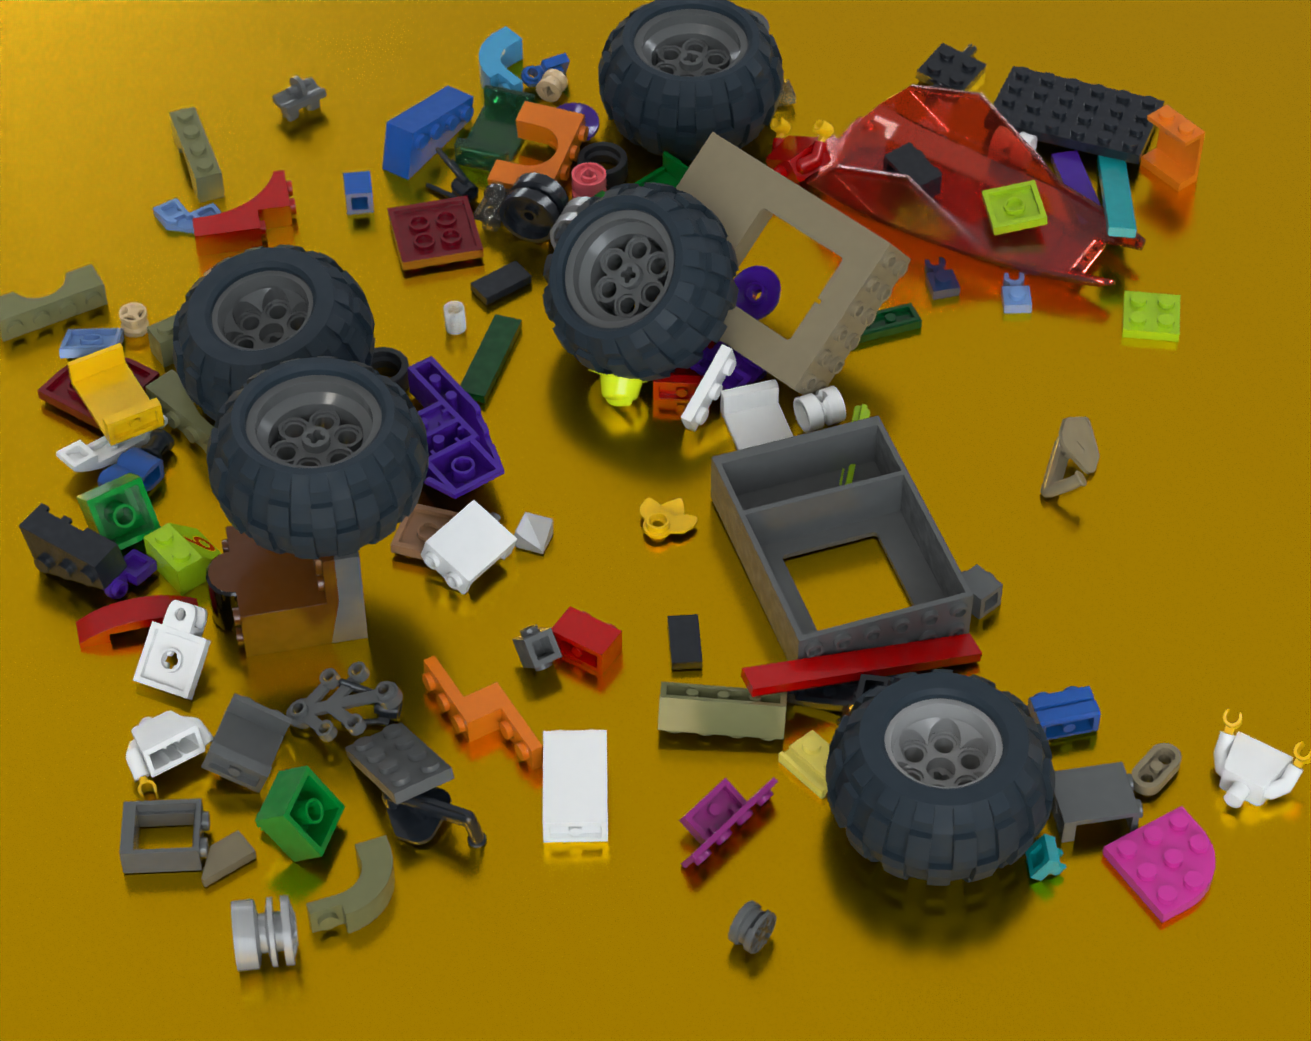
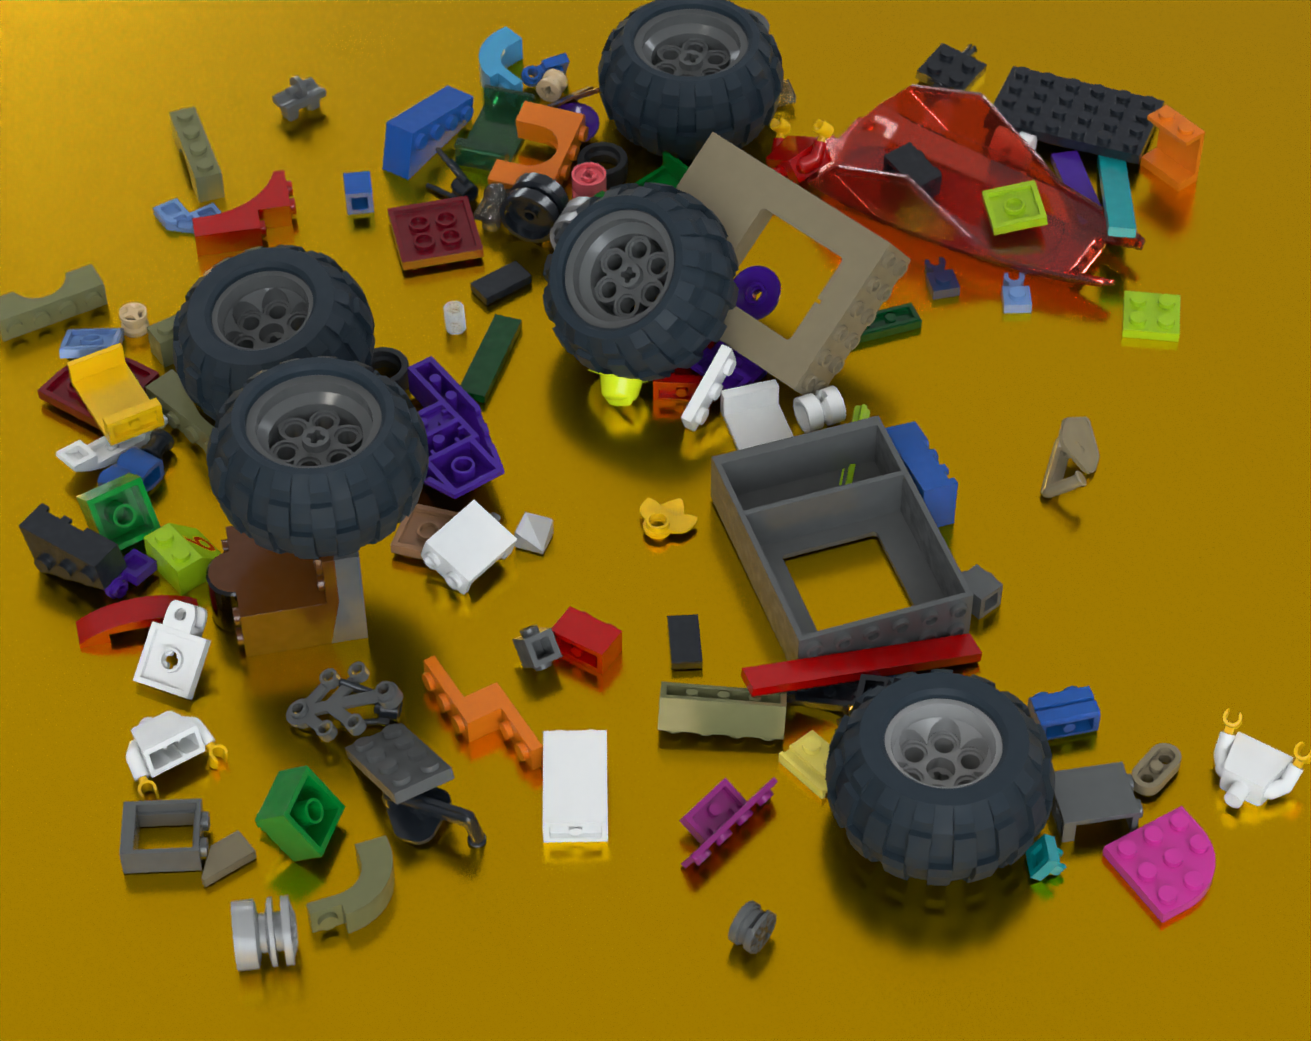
dark grey panel [201,693,292,793] -> none
none -> reddish brown piece [548,86,600,108]
none -> blue wedge [885,421,958,527]

